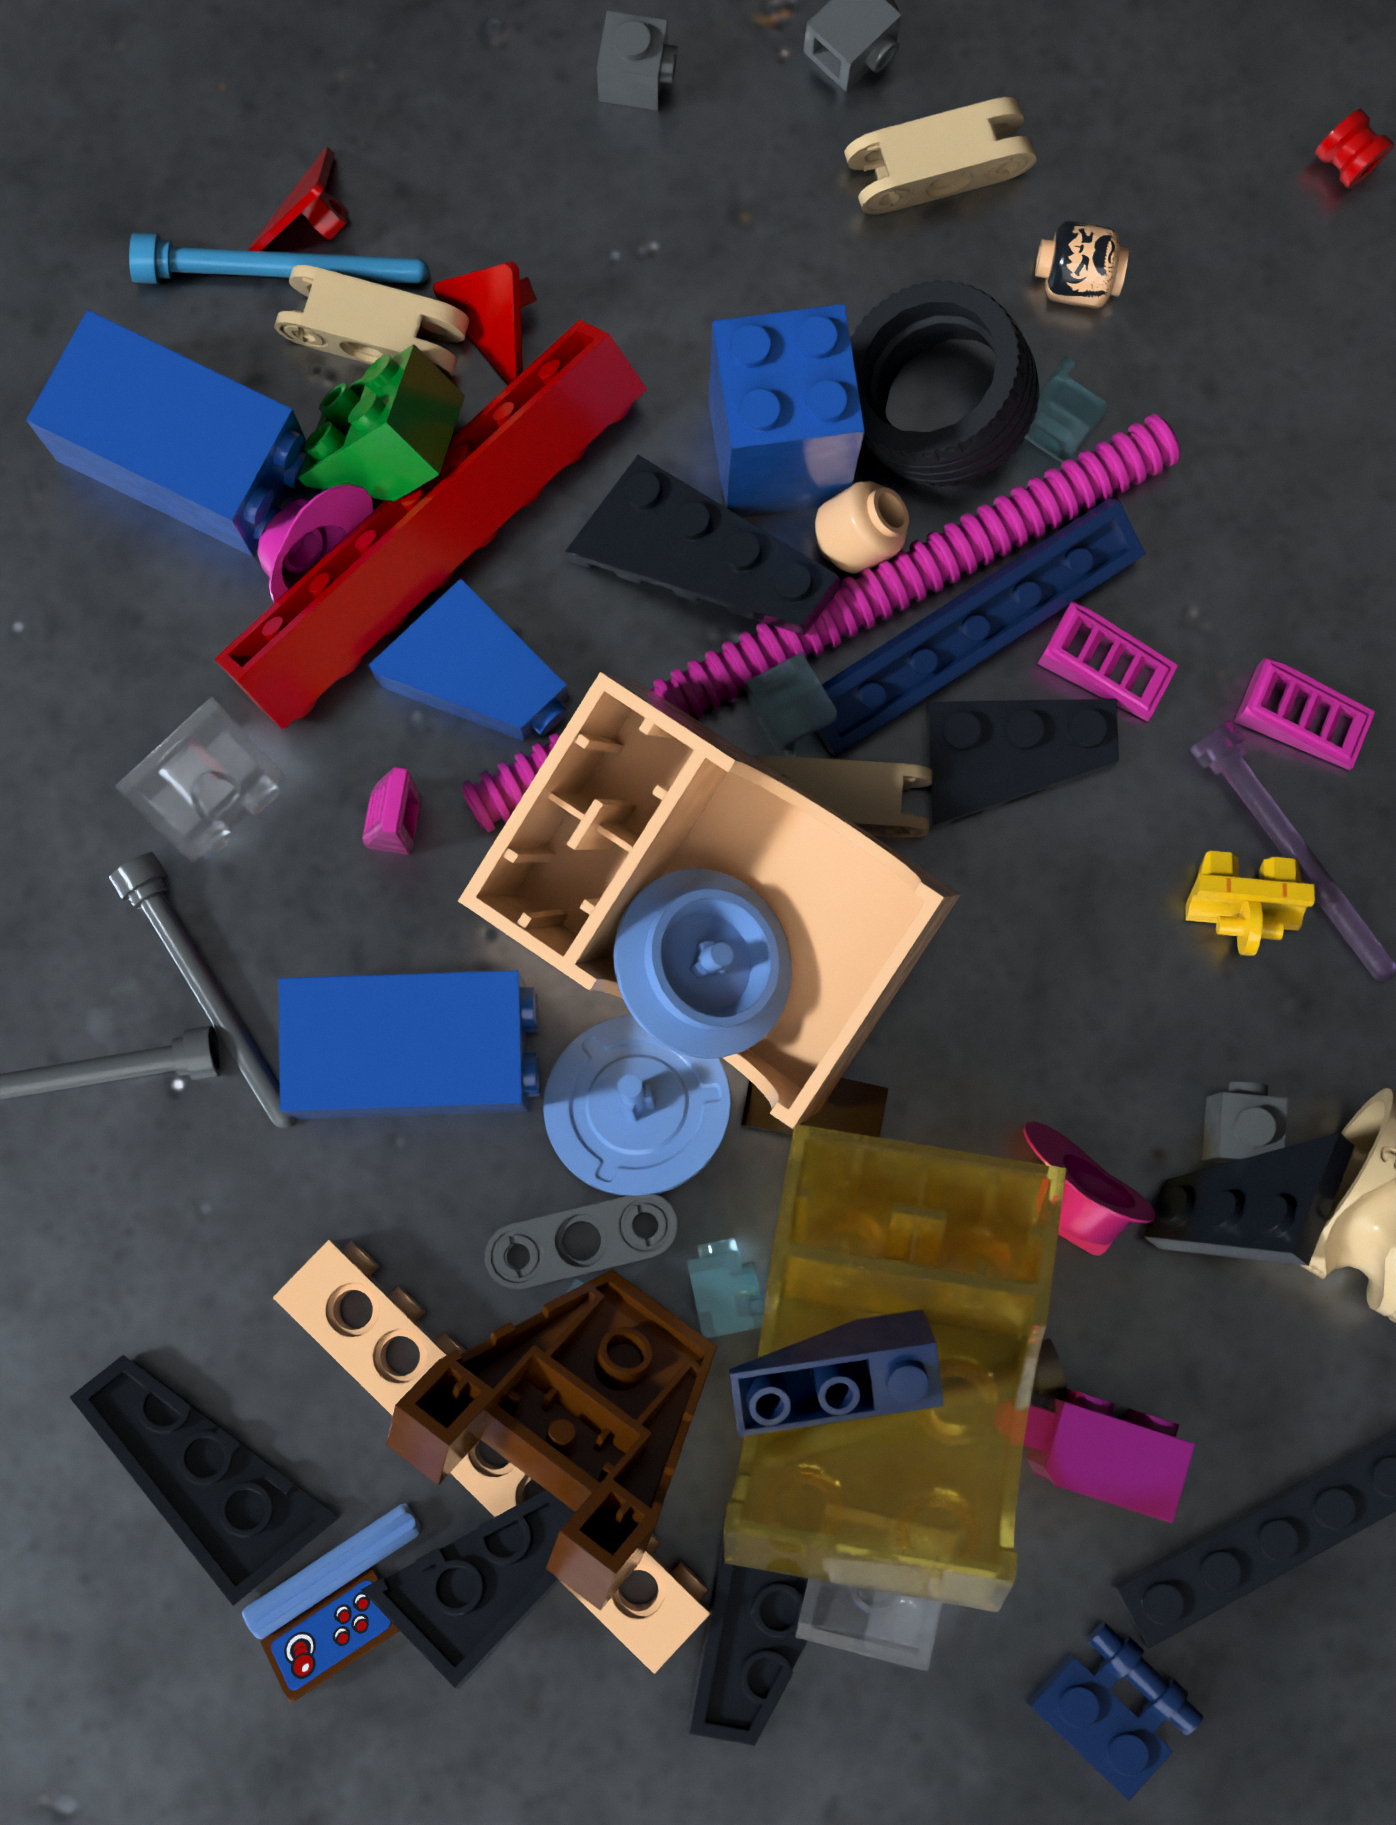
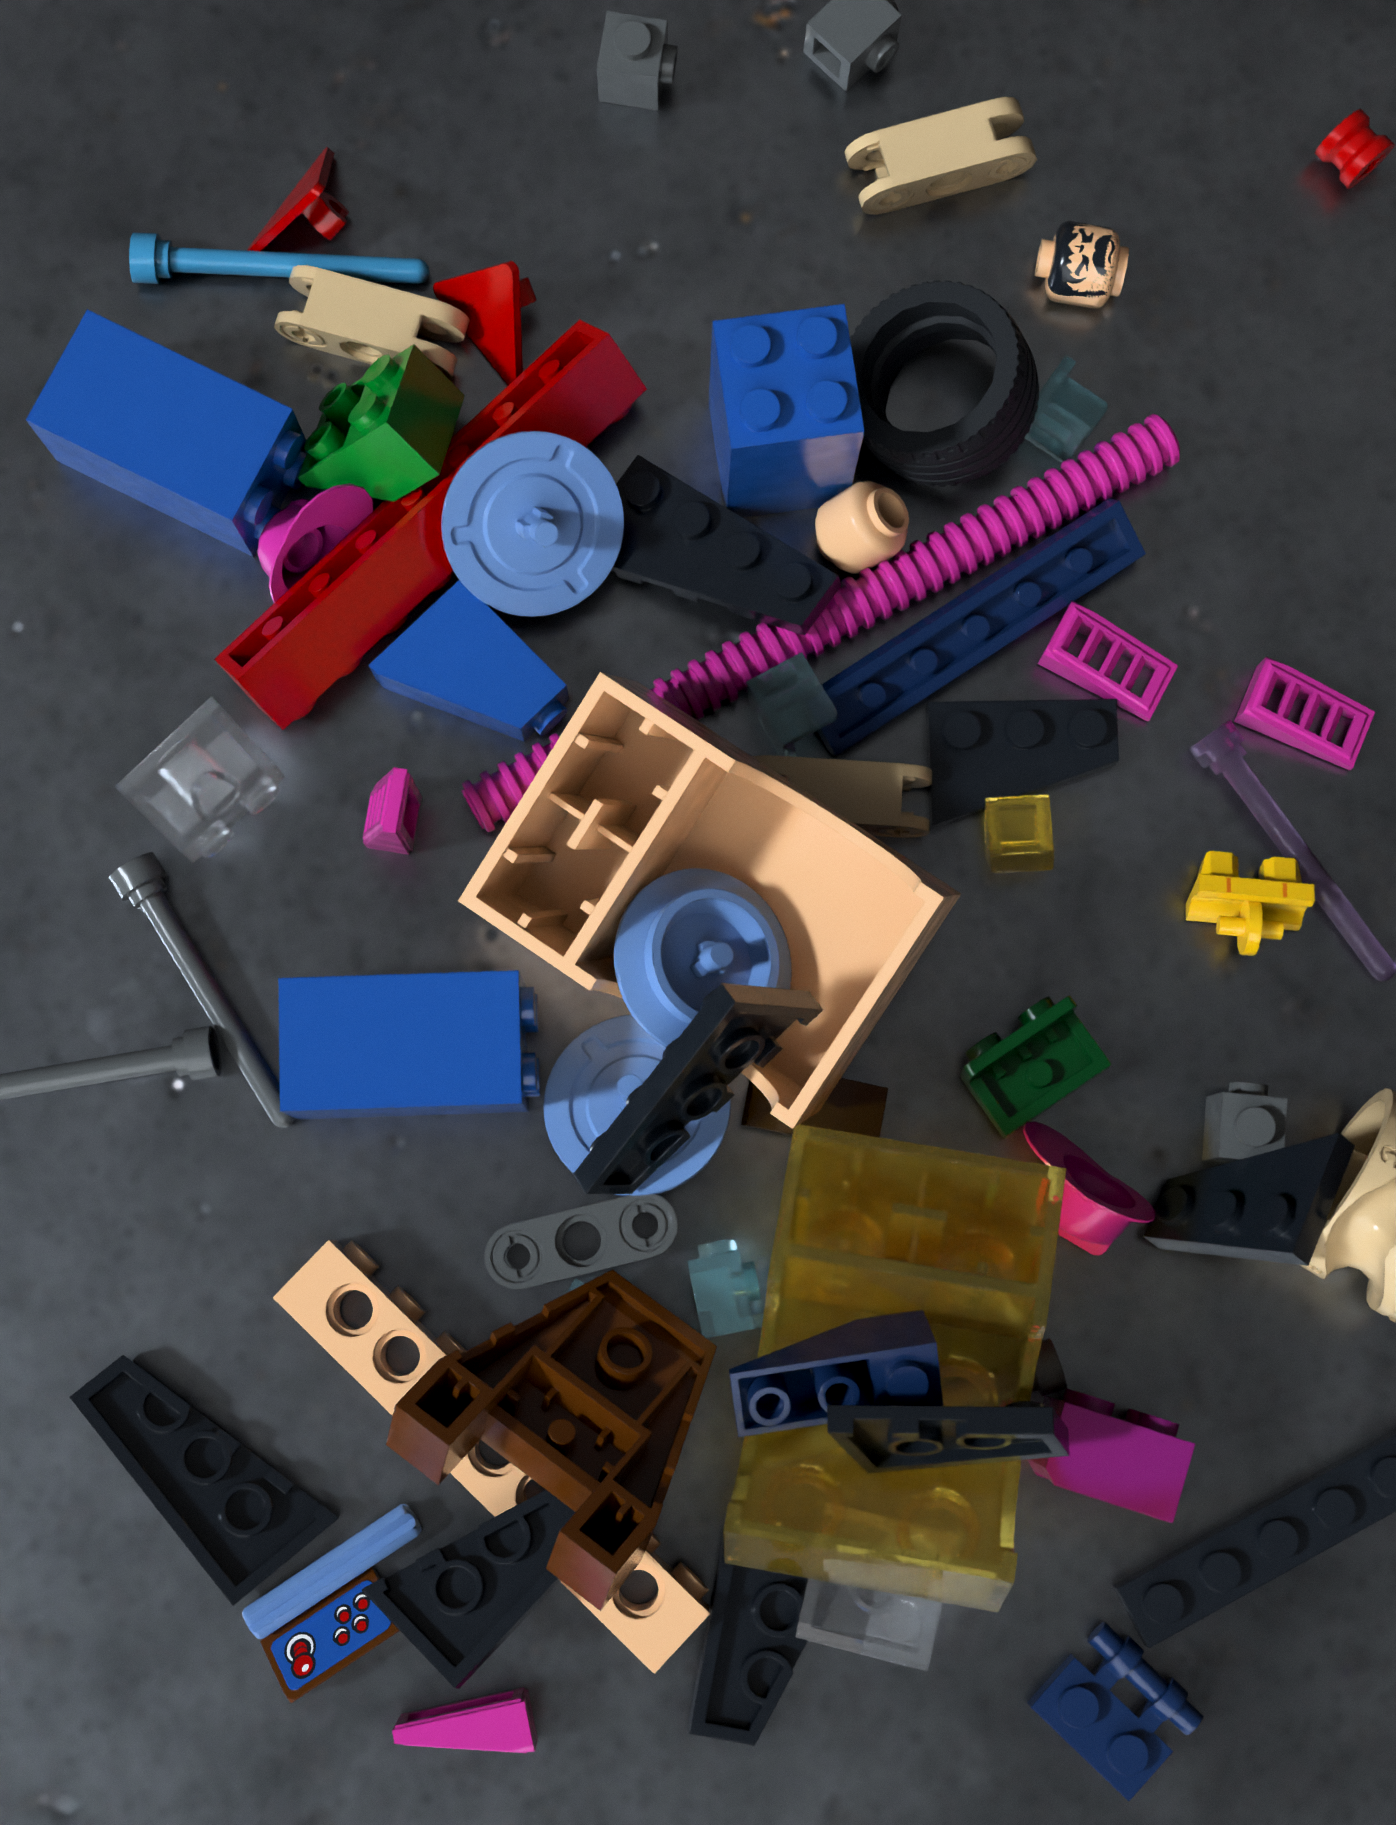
none -> dark pink slope [392,1687,538,1753]
none -> medium blue piece [441,431,624,617]
none -> black wing [573,983,823,1194]
none -> black wing [827,1401,1070,1474]
none -> dark green bracket [960,995,1112,1139]
none -> clear yellow slope [985,794,1054,873]

